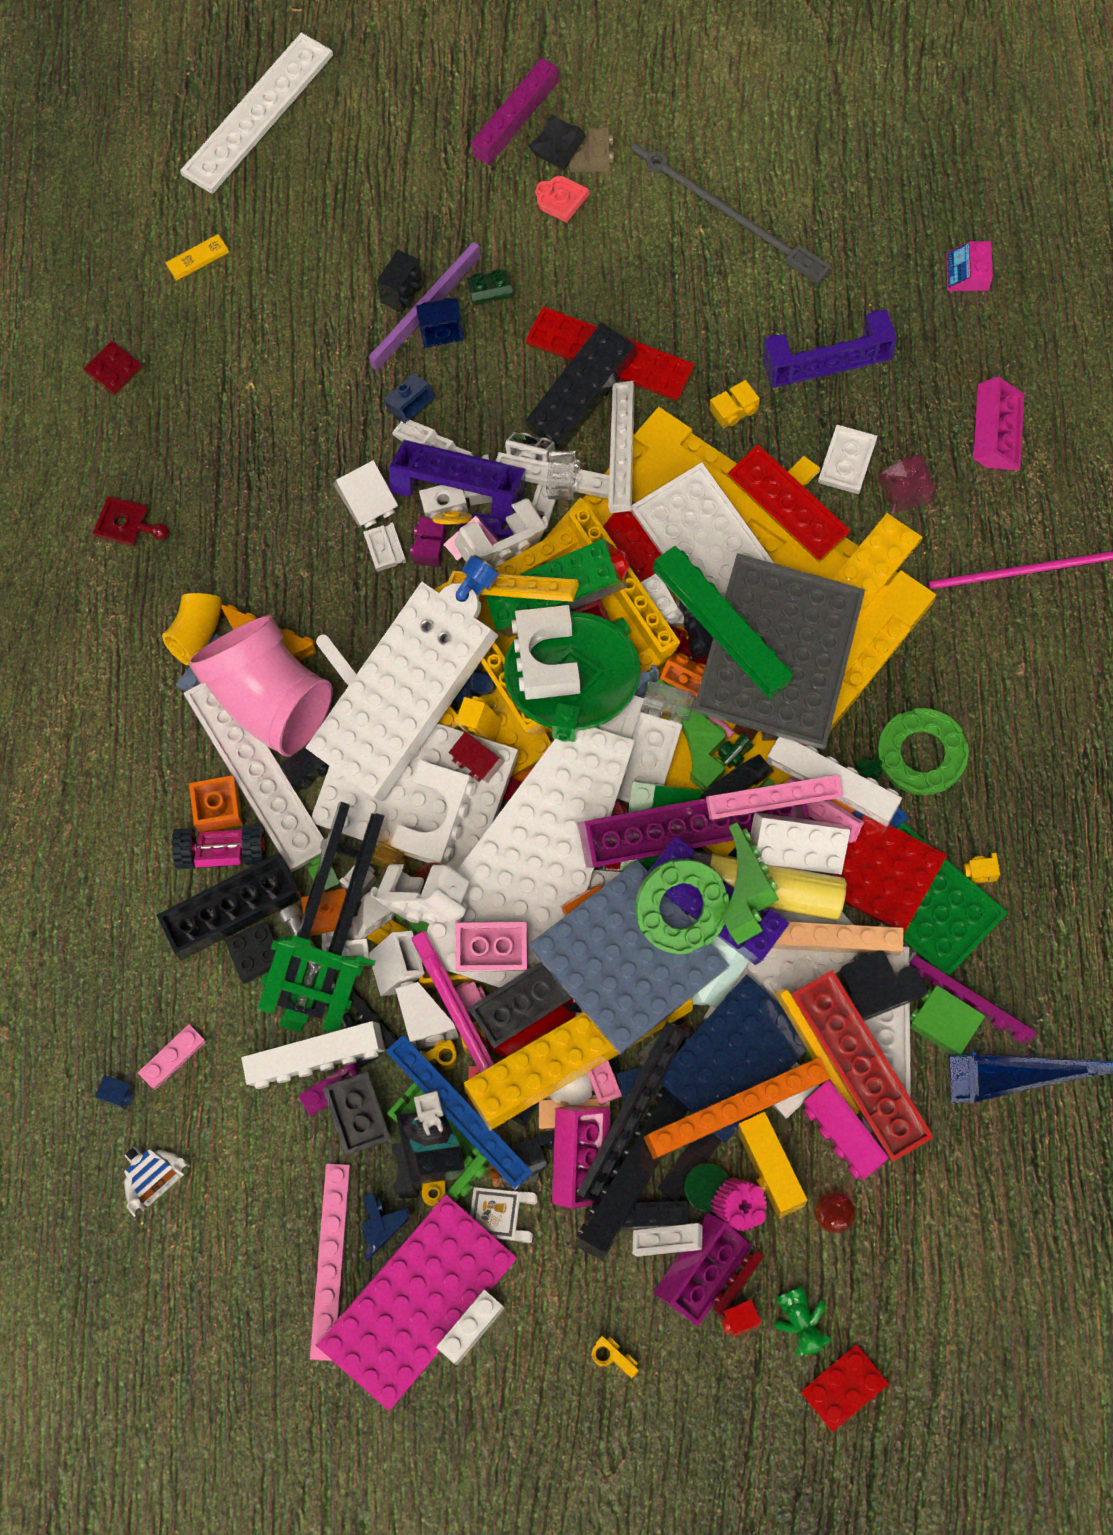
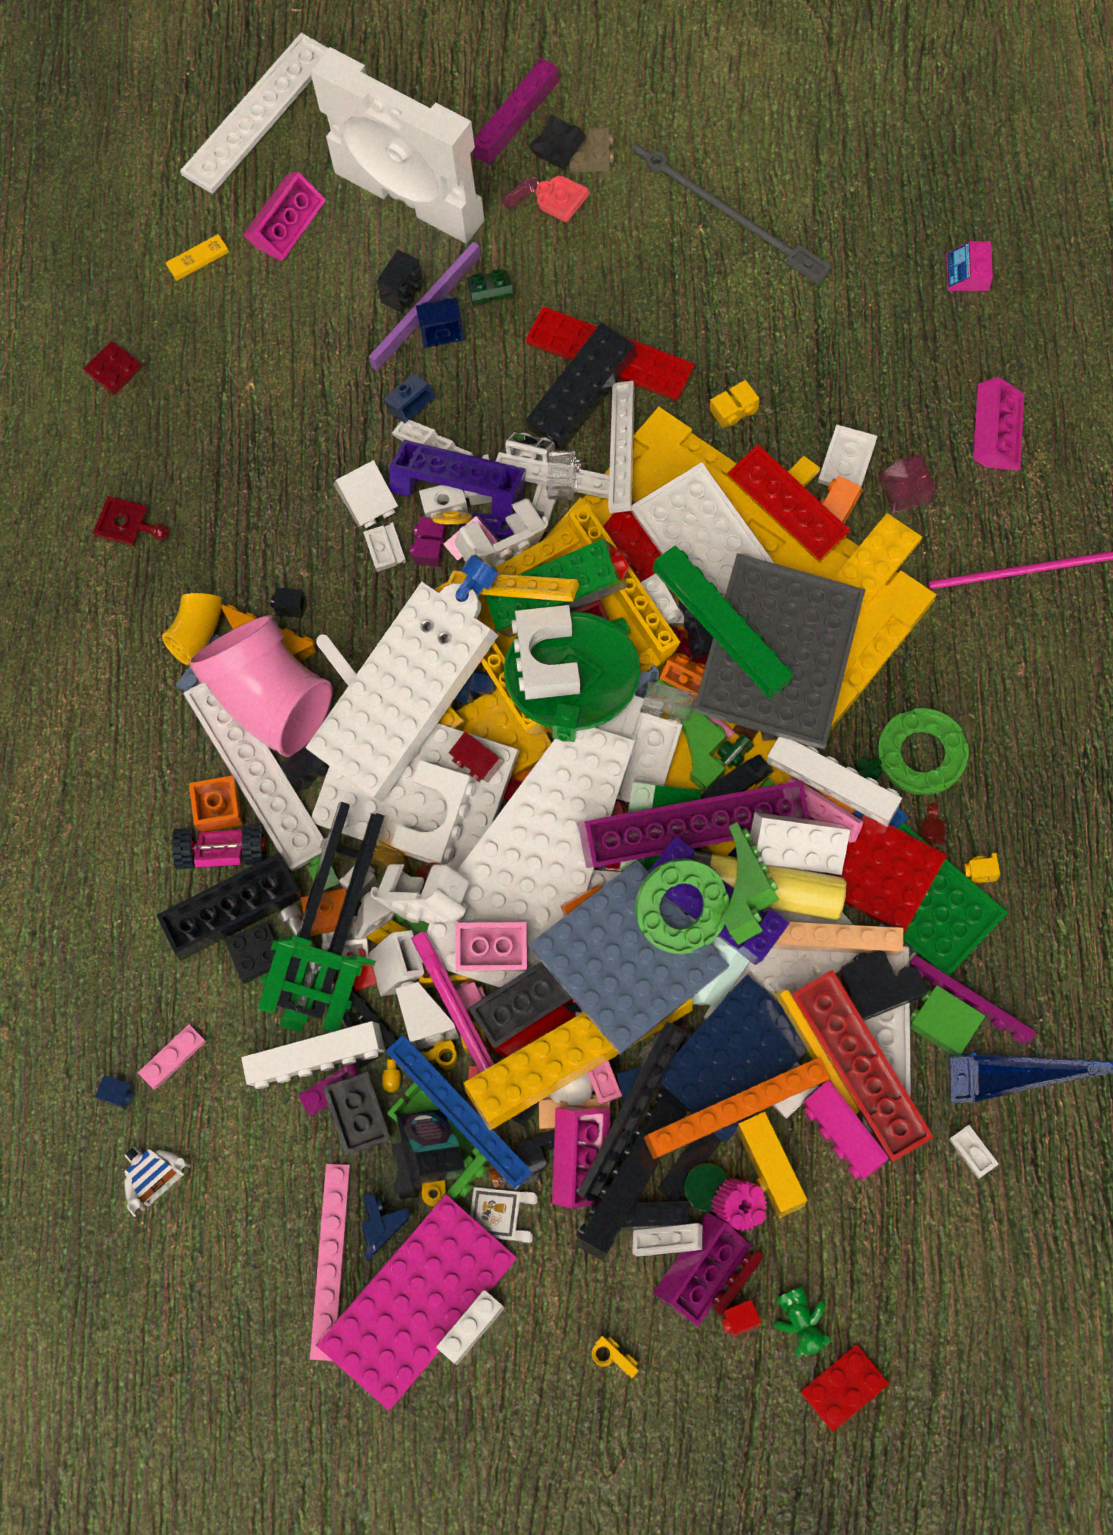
white plate [414,1091,443,1135] -> none
yellow brick [455,696,502,742] -> none
bright pink plate [706,775,843,820] -> none
dark purple plate [762,309,897,389] -> none
clear red piece [815,1192,856,1234] -> none
none -> dark pink slope [243,172,326,261]
none -> black brick [271,588,305,618]
none -> white brick [310,47,485,244]
none -> red plate [347,948,377,991]
none -> yellow cylinder [382,1059,401,1093]
none -> clear pink cylinder [501,177,538,210]
none -> orange brick [820,475,863,525]
none -> clear red plate [921,803,945,845]
none -> white plate [949,1125,999,1179]

